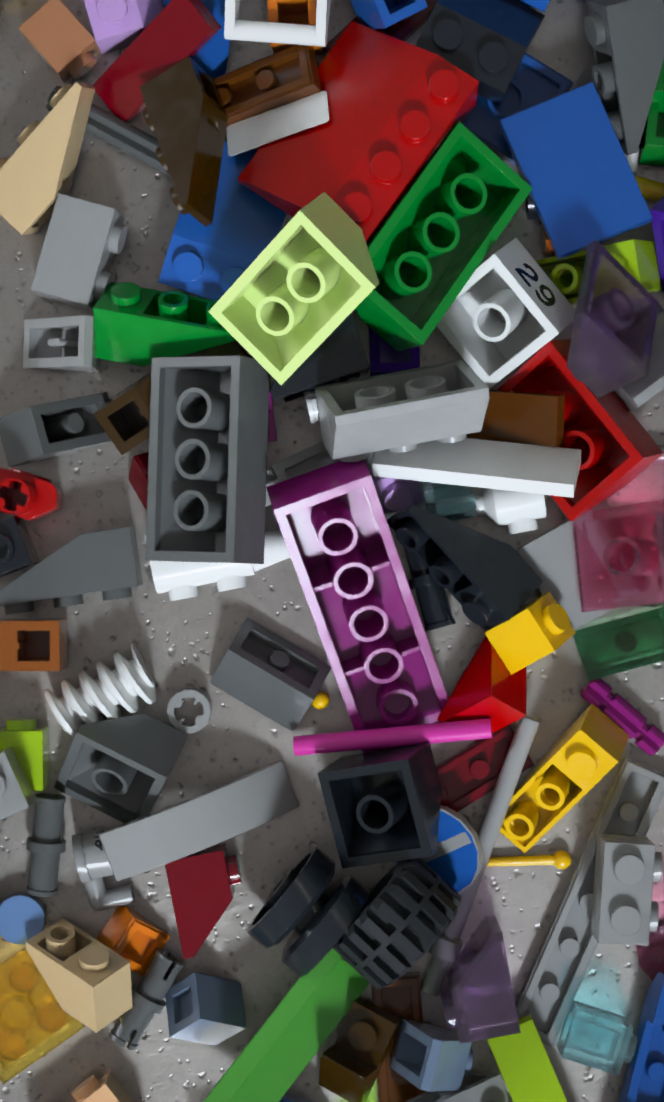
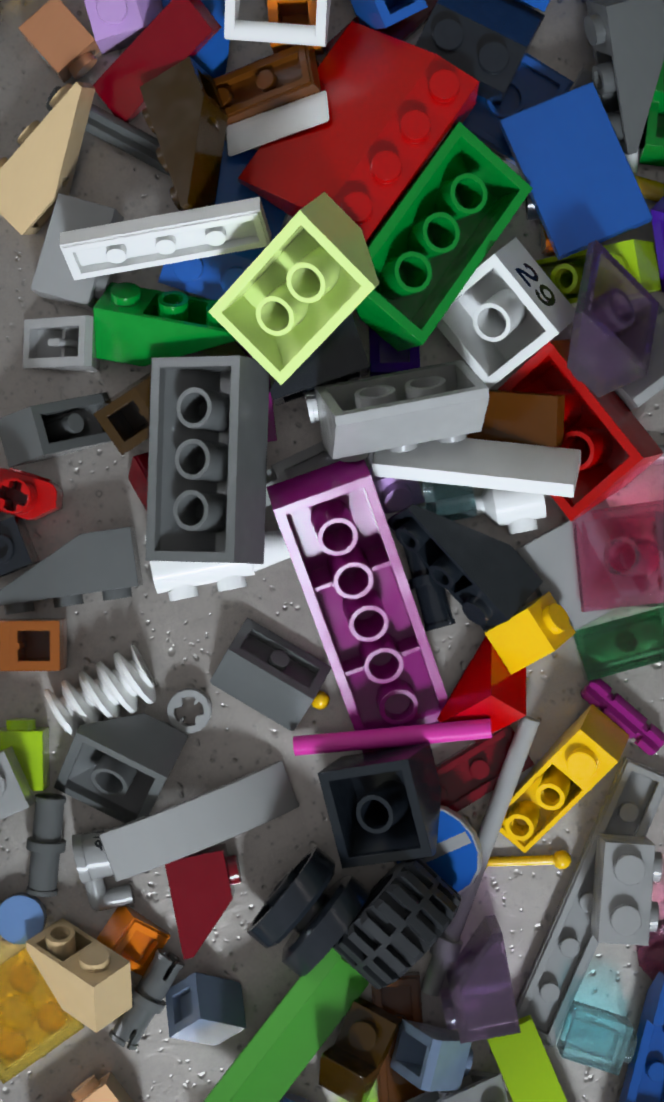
none -> white tile [59,197,271,281]

